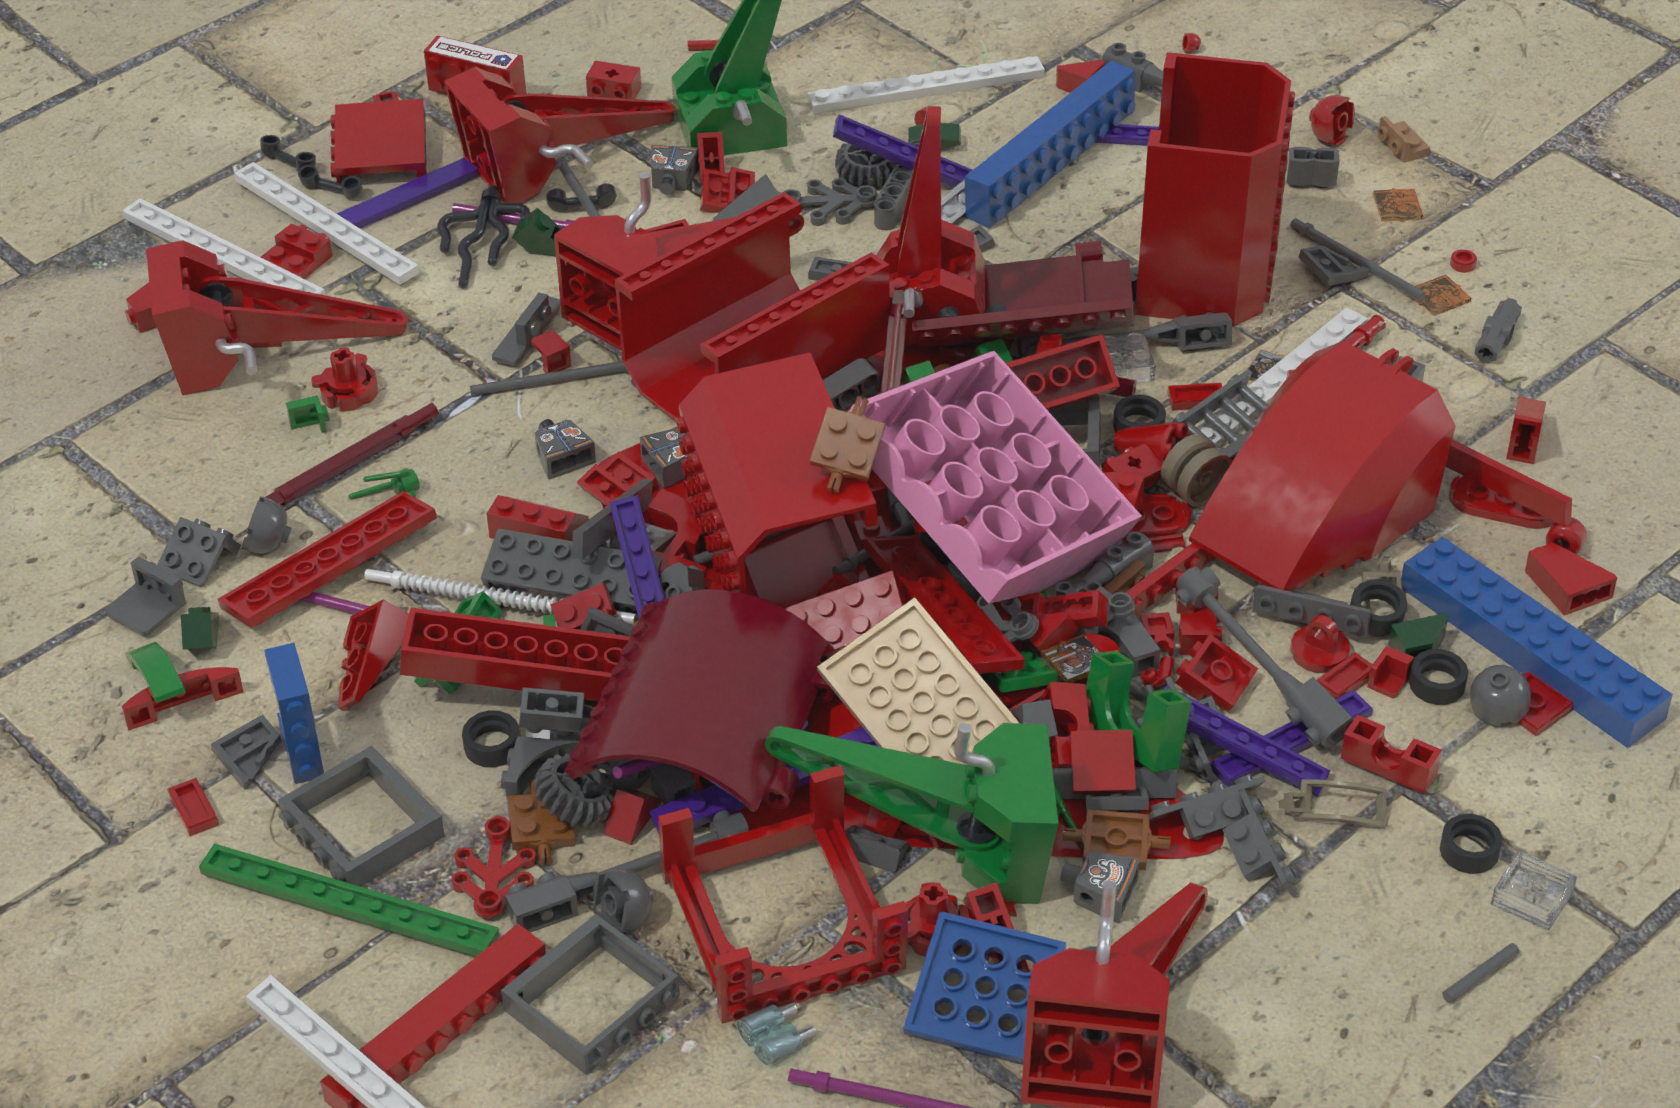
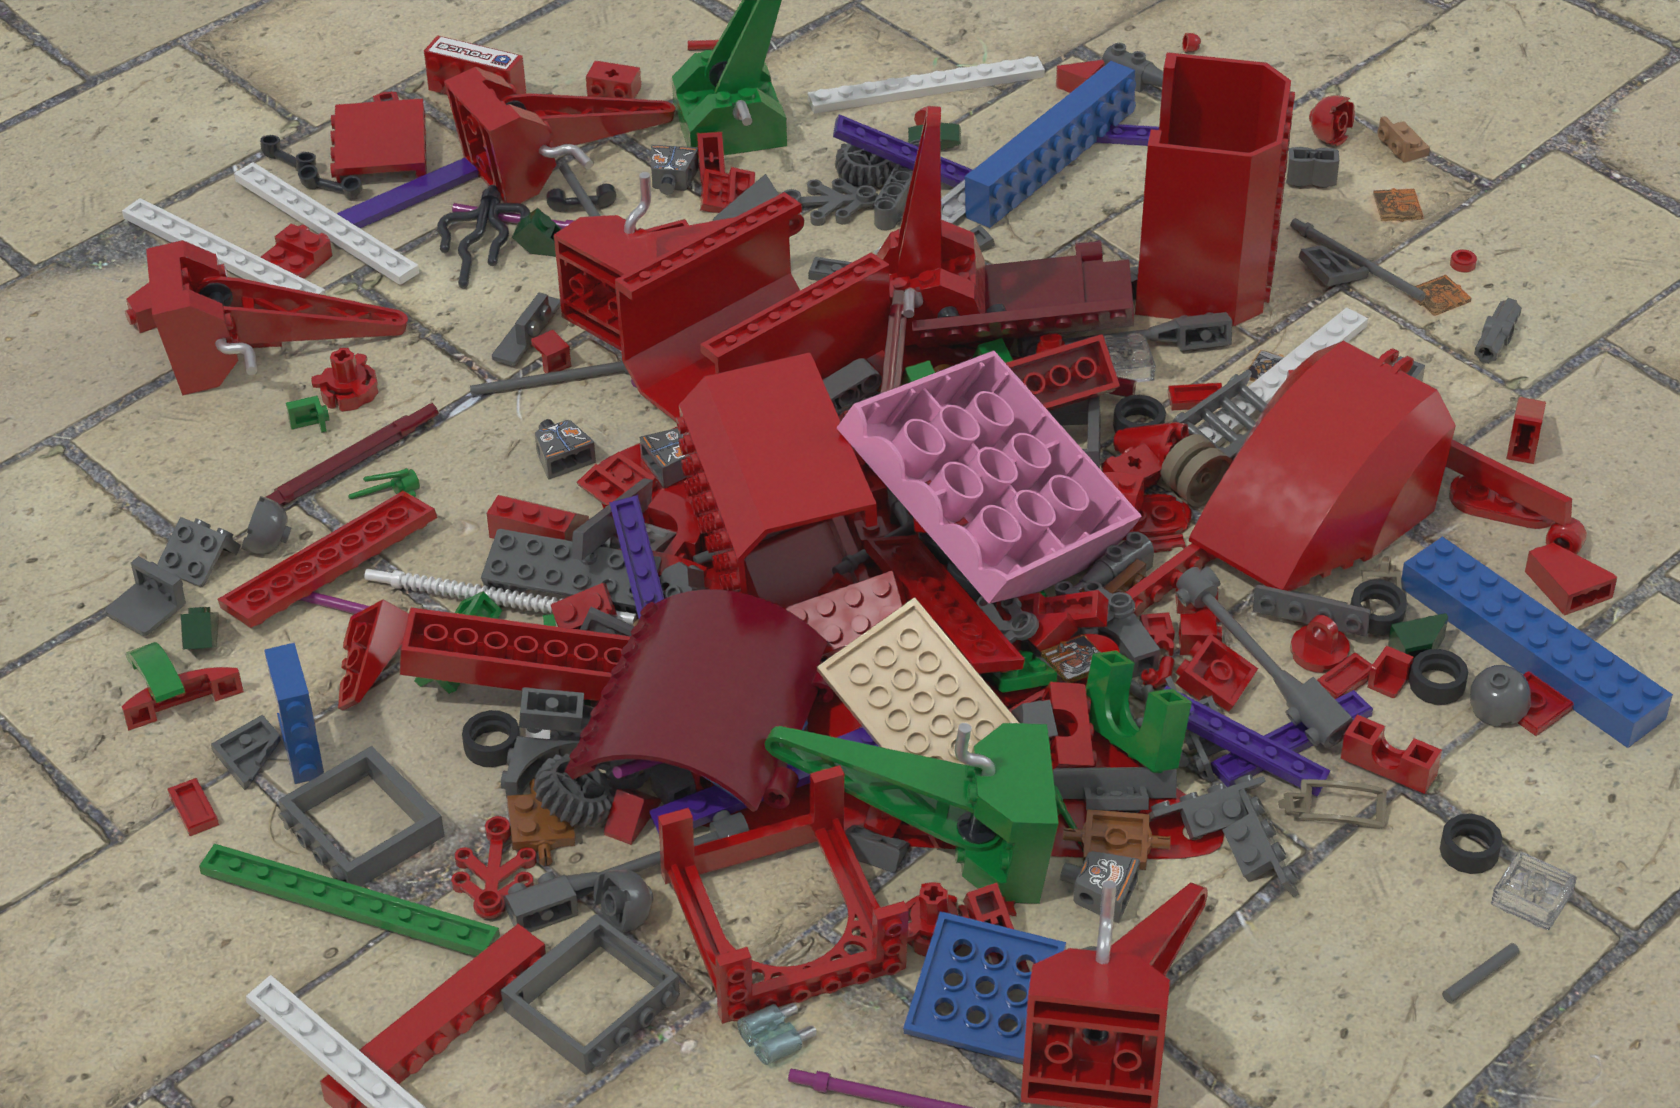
plate [810,396,885,494] -> none
red tile [1069,730,1136,794] -> none
red pin [1345,315,1386,349] -> none

